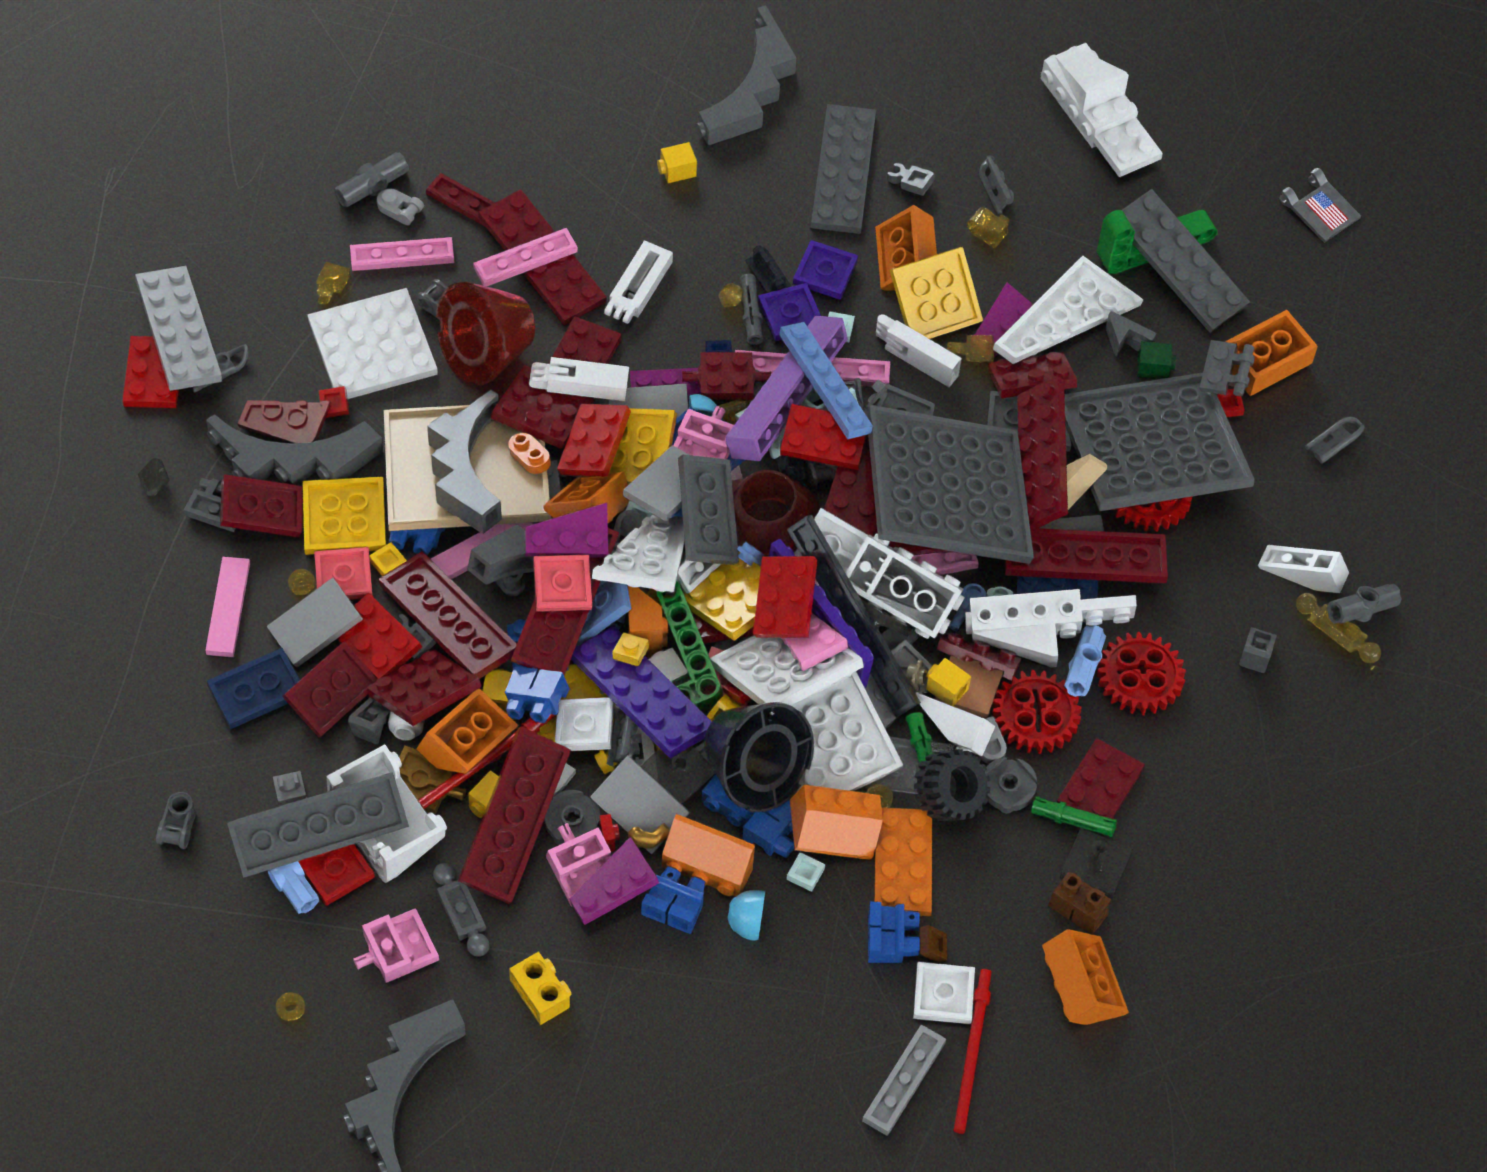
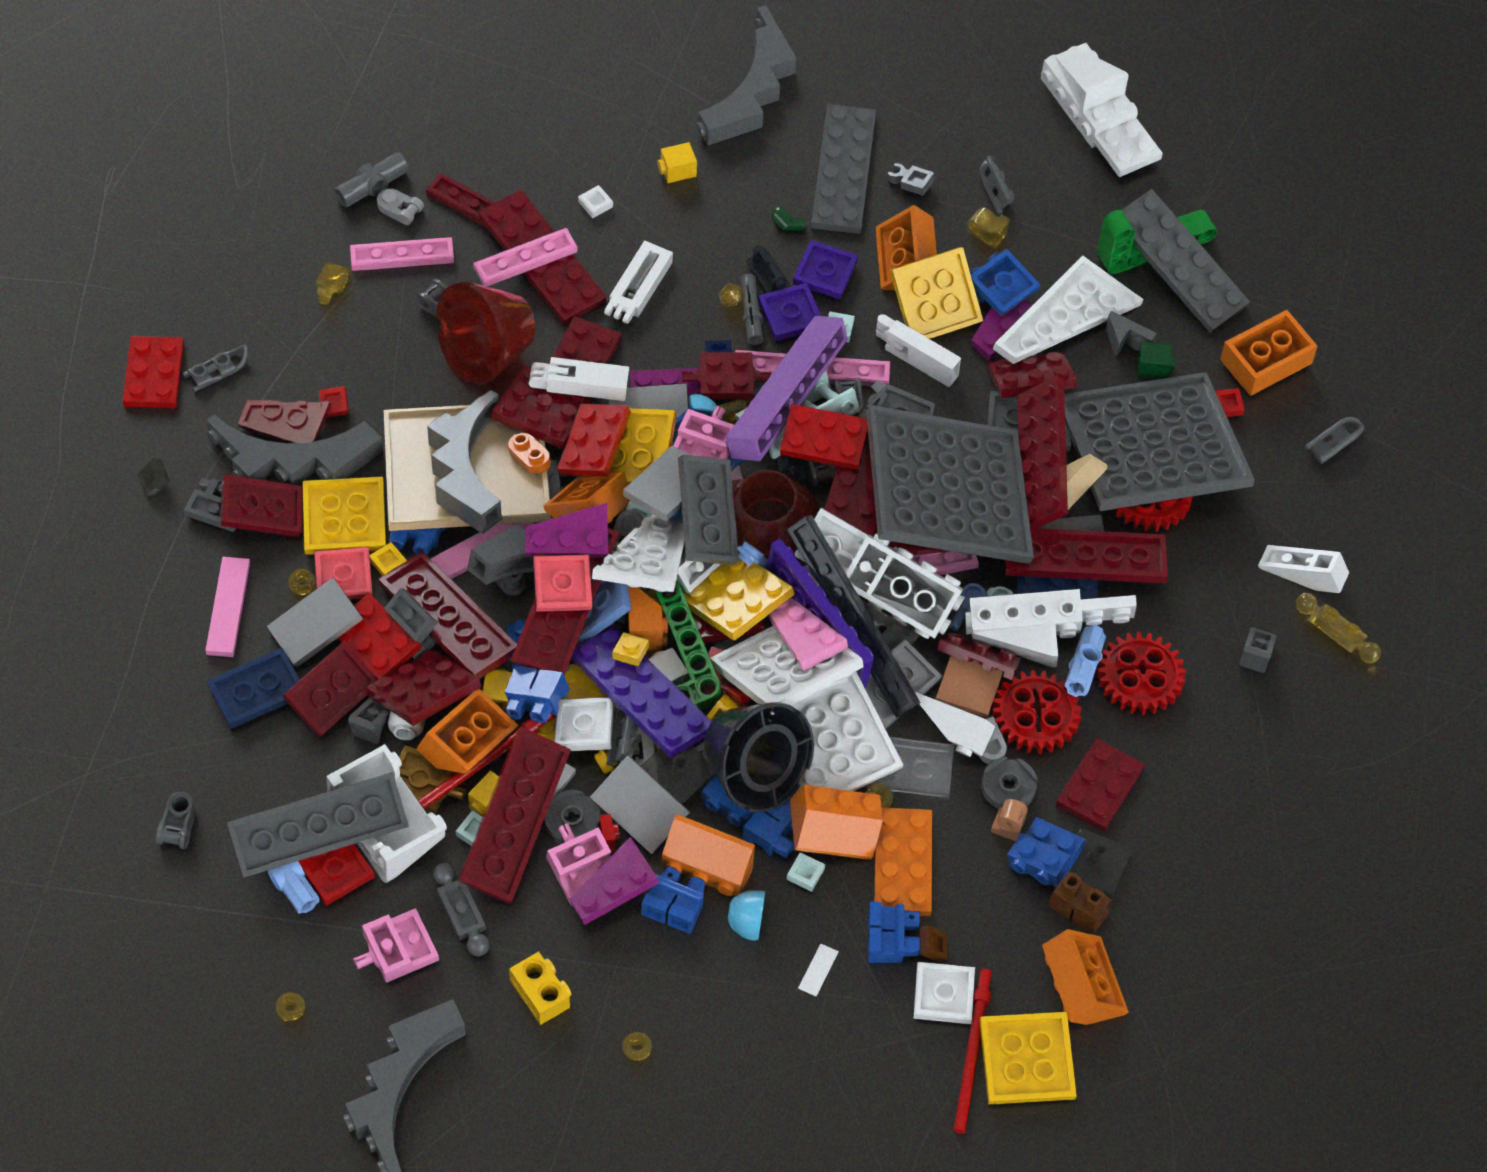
light grey plate [135,266,222,391] -> none
light grey tile [273,771,306,806] -> none
white plate [307,288,438,399] -> none
pearl gold arm [628,823,670,849] -> none
red plate [753,556,817,638] -> none
medium blue plate [779,322,873,439] -> none
light grey plate [862,1025,946,1136] -> none
dark tan plate [906,660,928,692] -> none
green pin [906,712,933,764] -> none
black tyre [913,749,990,821] -> none
yellow brick [926,658,971,707] -> none
clear yellow plate [947,335,994,362] -> none
green pin [1031,796,1117,837] -> none
dark grey plate [1200,340,1255,396] -> none
flat silver flag [1279,168,1361,243] -> none
dark grey piece [1326,584,1402,624] -> none
none -> dark grey plate [384,588,438,643]
none -> light aqua plate [456,810,483,846]
none -> white tile [578,185,613,218]
none -> clear yellow plate [623,1032,652,1061]
none -> dark green arm [771,206,806,231]
none -> white sticker [798,944,839,996]
none -> blue plate [970,249,1040,317]
none -> yellow plate [979,1012,1077,1105]
none -> nougat leg [991,799,1028,841]
none -> blue plate [1007,817,1086,887]

